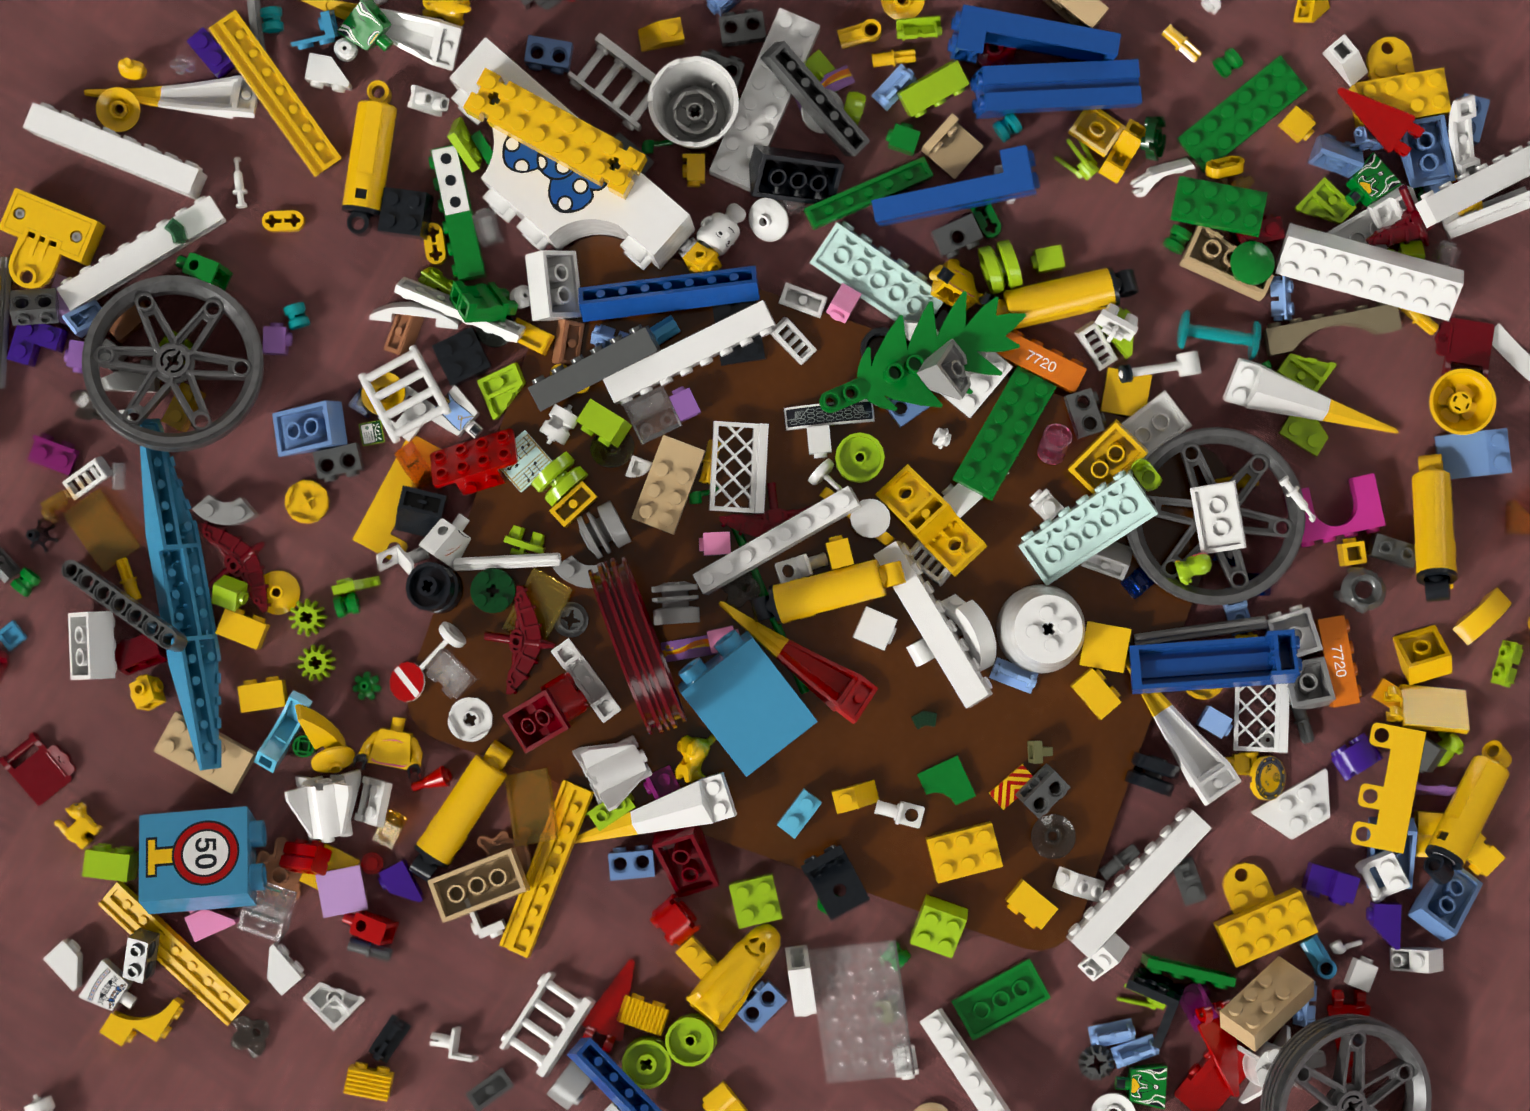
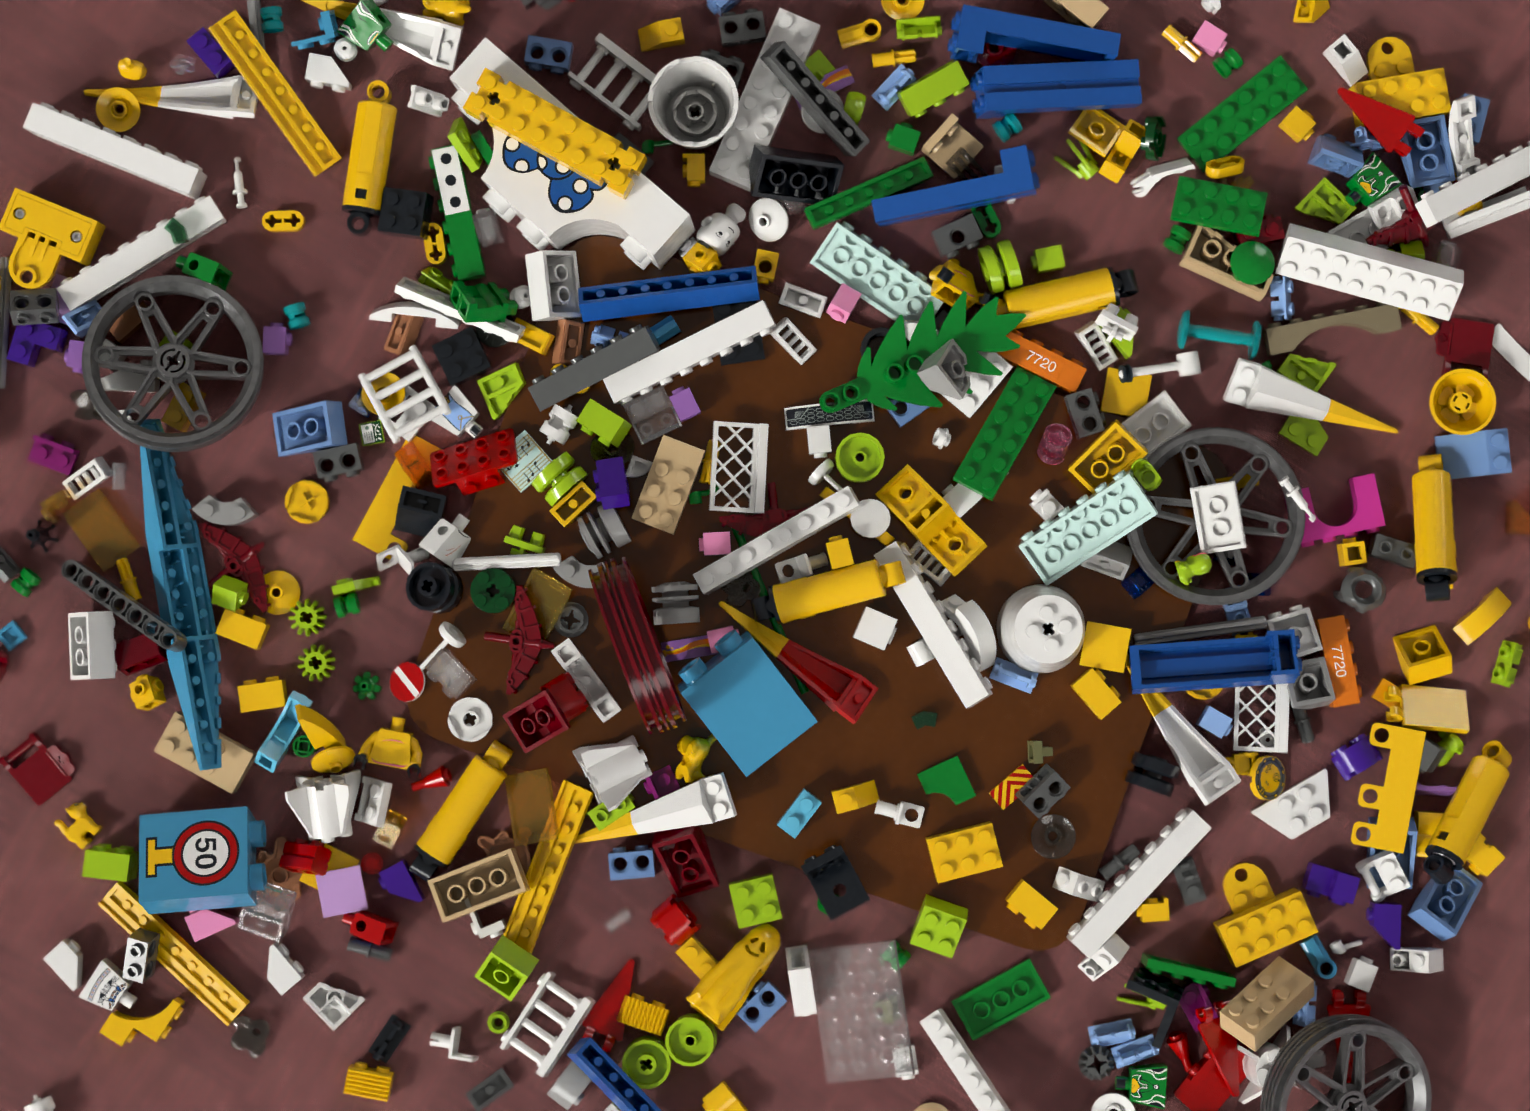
none -> lime brick [474,935,539,1001]
none -> lime plate [487,1011,510,1034]
none -> dark purple brick [593,457,630,510]
none -> clear pin [604,907,633,934]
none -> yellow brick [754,249,779,284]
none -> clear smoke tile [945,147,989,181]
none -> yellow brick [1135,896,1170,922]
none -> red cone [1166,1031,1193,1072]
none -> bright pink brick [1191,20,1228,57]

